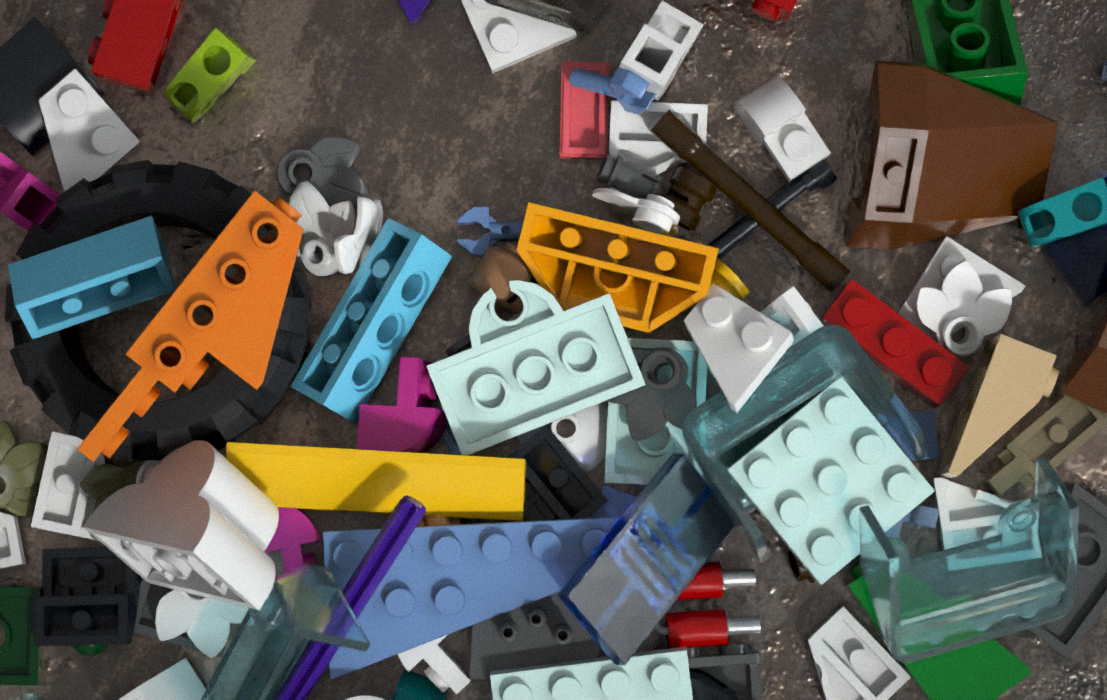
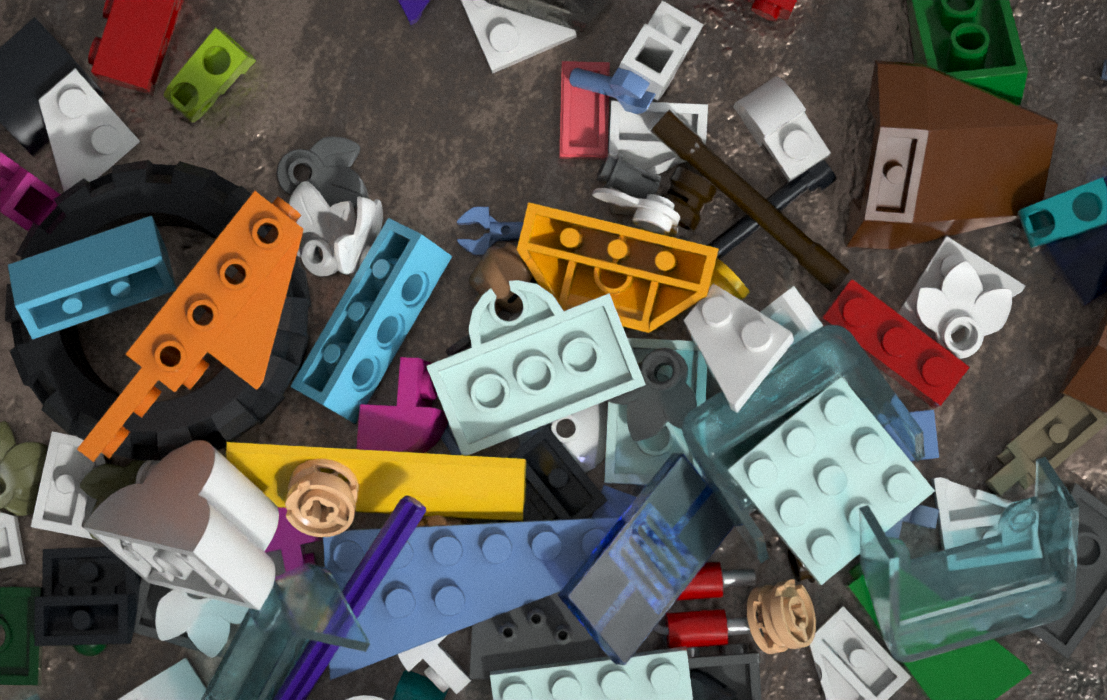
tan slope [935,334,1059,479] -> none
none -> light nougat wheel [285,459,359,537]
none -> light nougat wheel [747,579,816,654]

